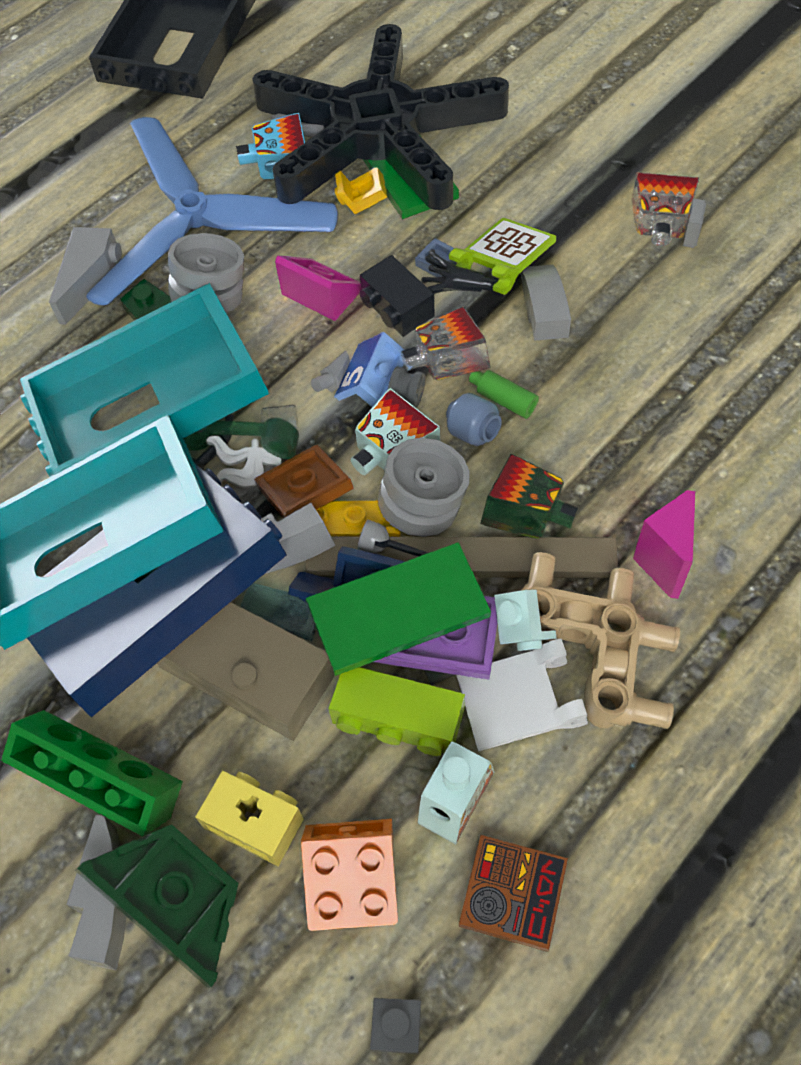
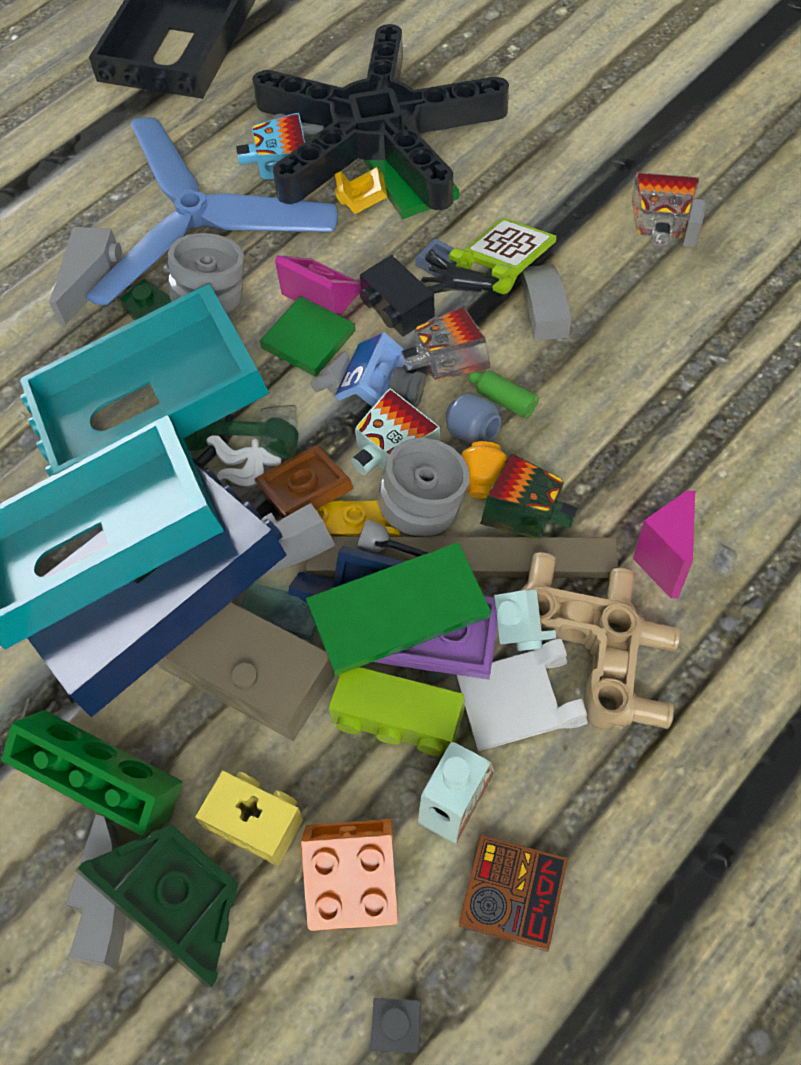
none -> green tile [259,296,356,377]
none -> light orange head [461,441,509,499]

